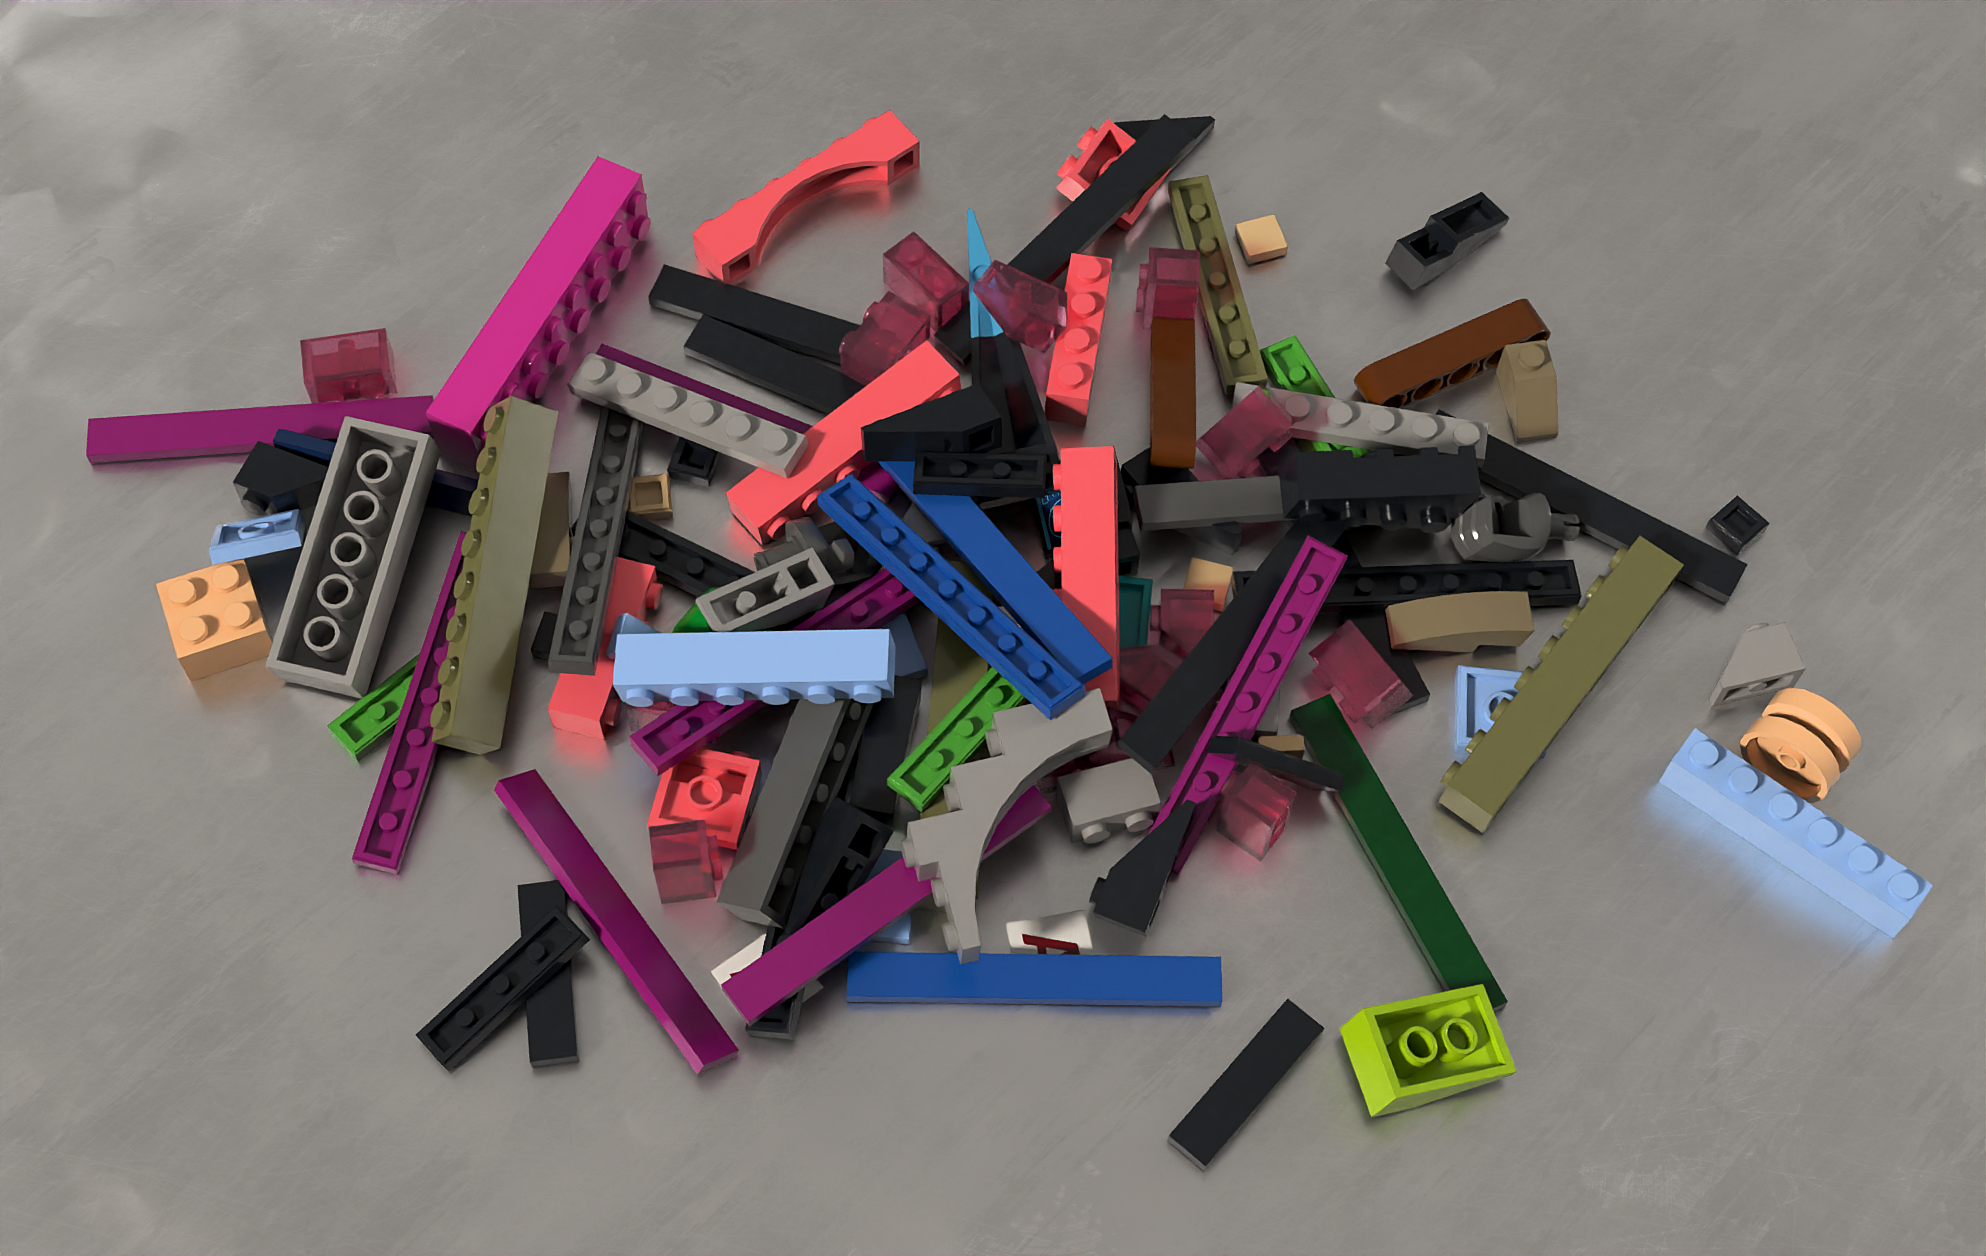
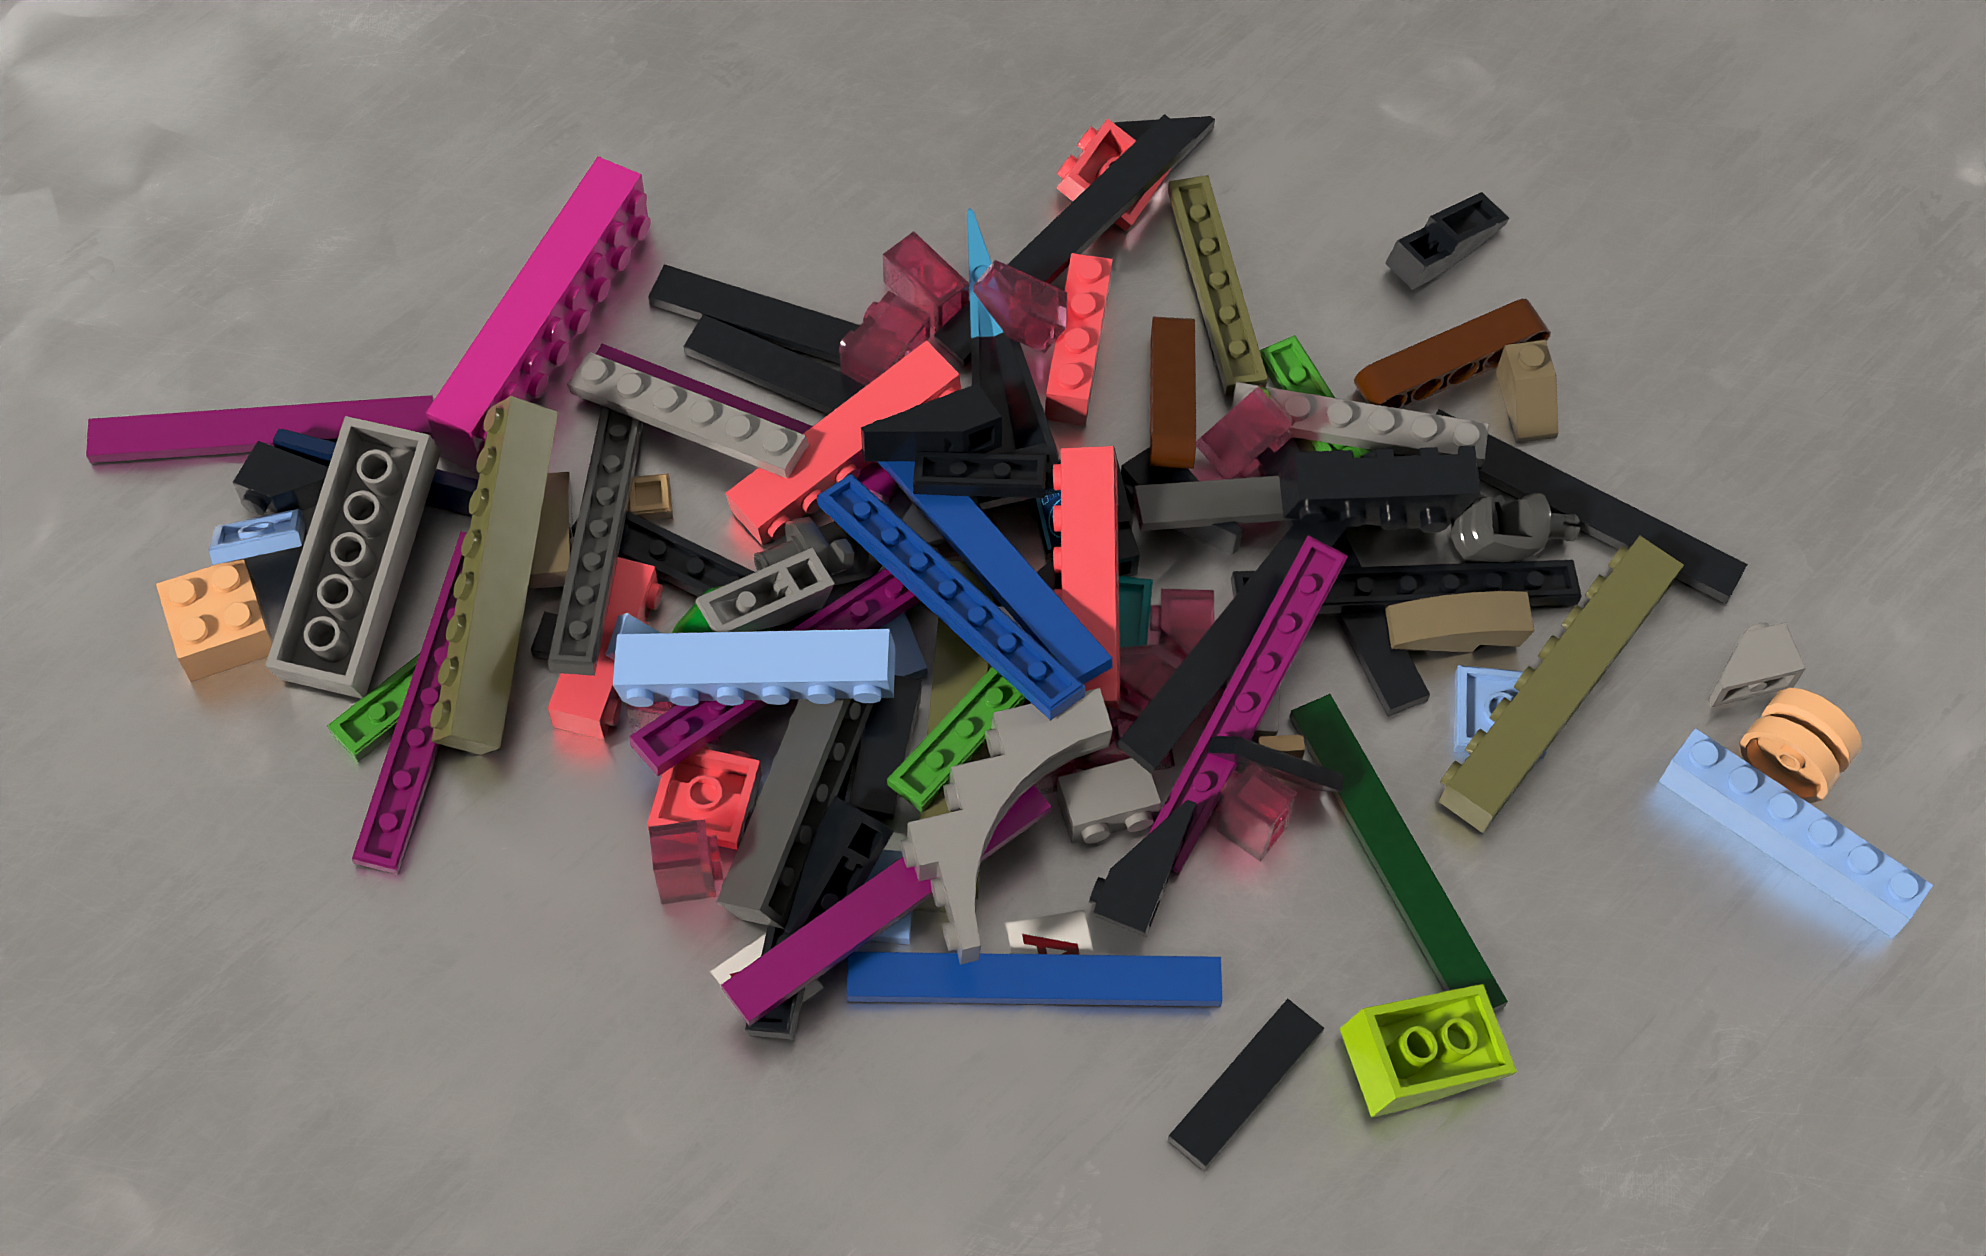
clear pink brick [300,328,397,403] -> none
black tile [416,904,590,1071] -> none
magenta tile [494,769,739,1075] -> none
black tile [517,880,579,1067] -> none
black tile [667,437,722,487] -> none
coral arch [692,110,920,285] -> none
clear pink brick [1135,247,1200,329] -> none
tan tile [1180,557,1234,612] -> none
tan tile [1235,214,1288,264] -> none
clear pink brick [1308,619,1414,729] -> none
black tile [1706,495,1770,555] -> none

